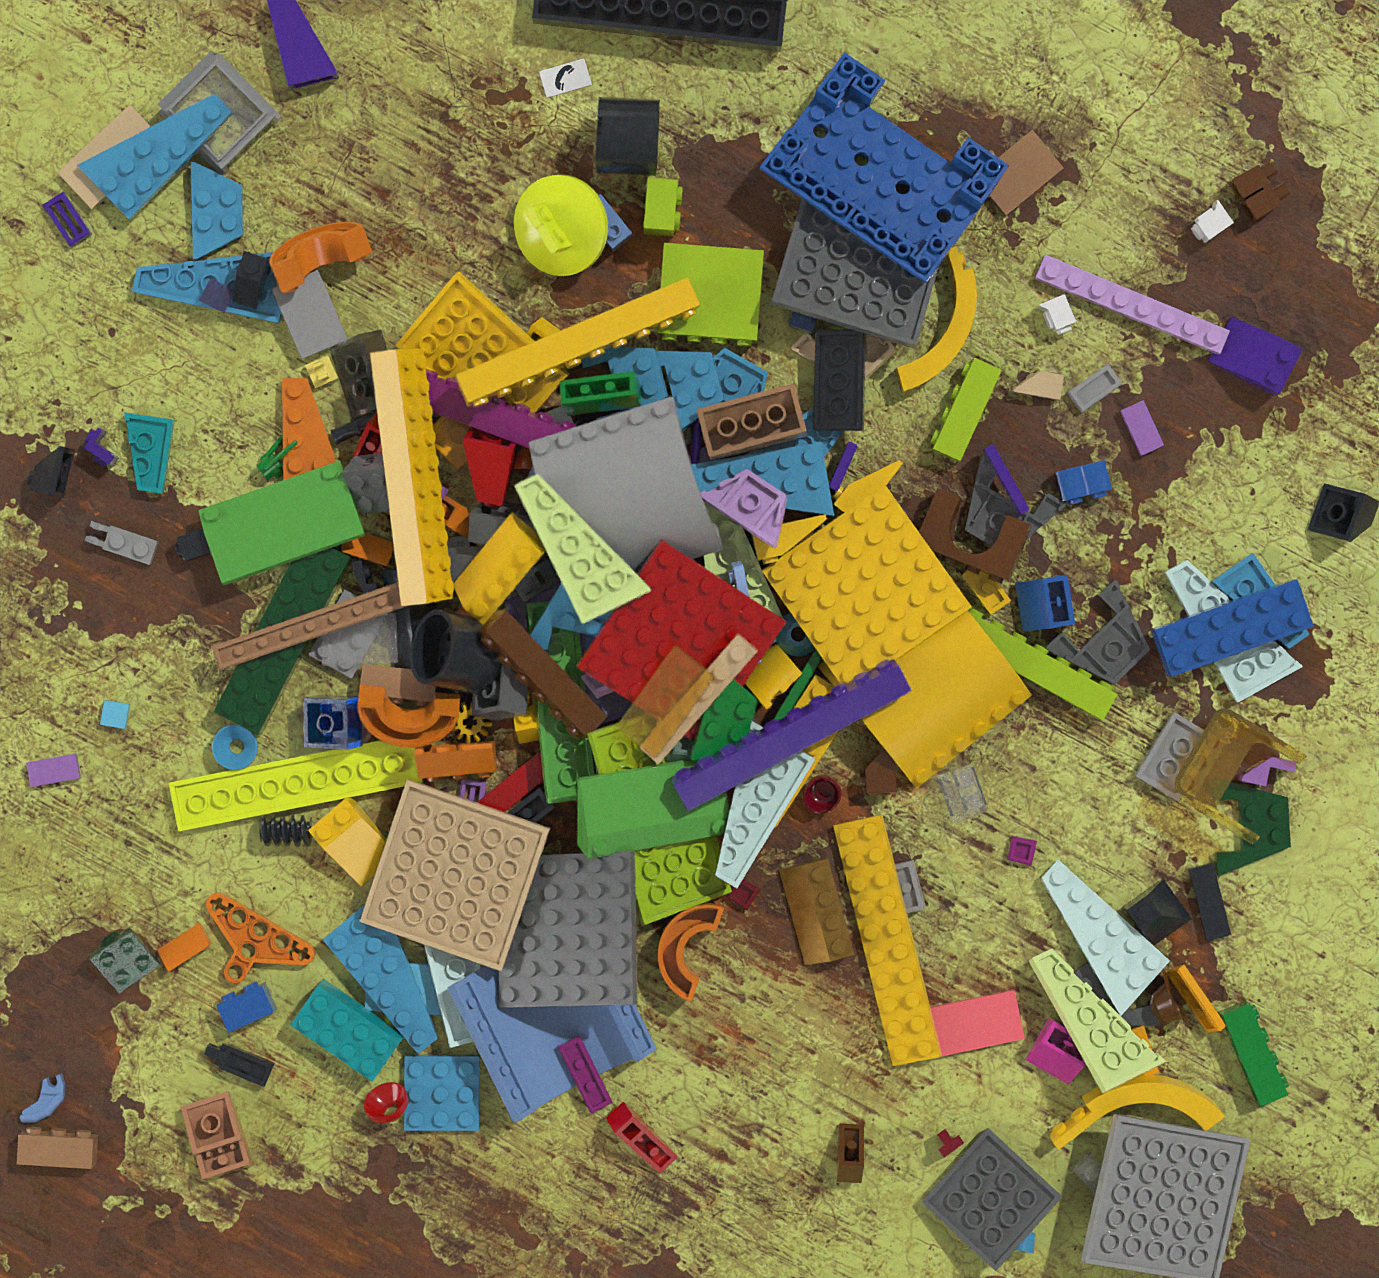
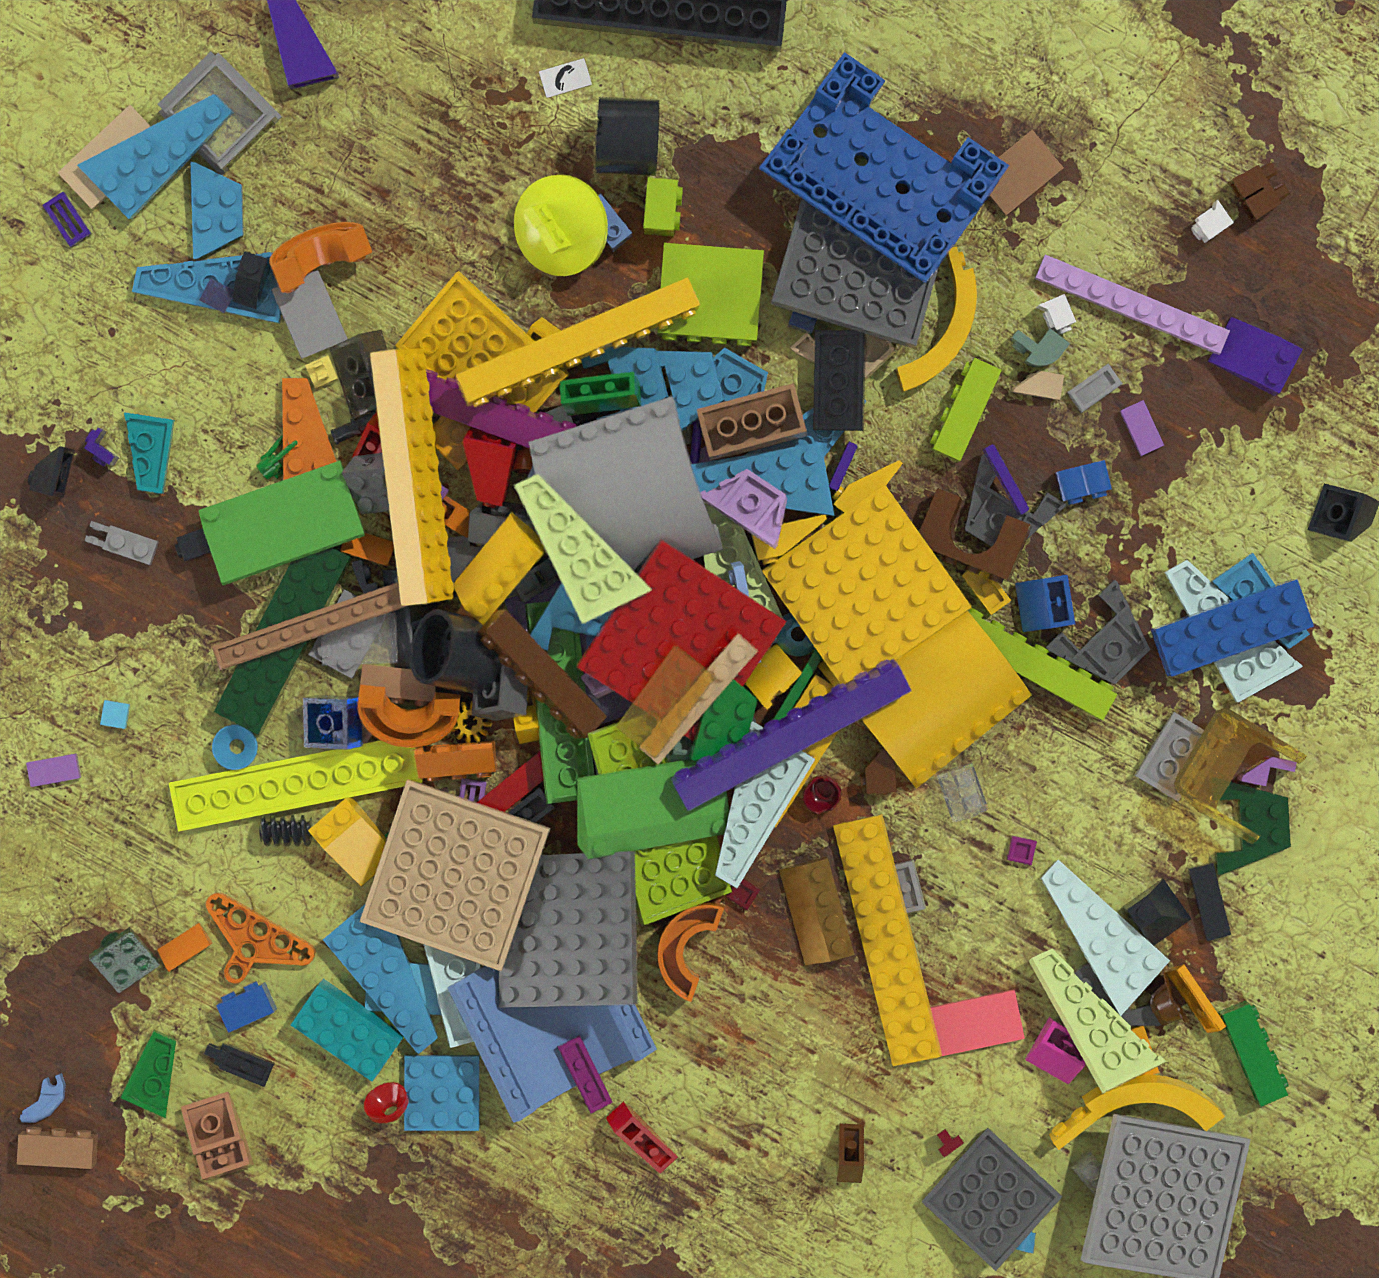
none -> green wing [120,1029,176,1118]
none -> sand green brick [1010,329,1070,368]

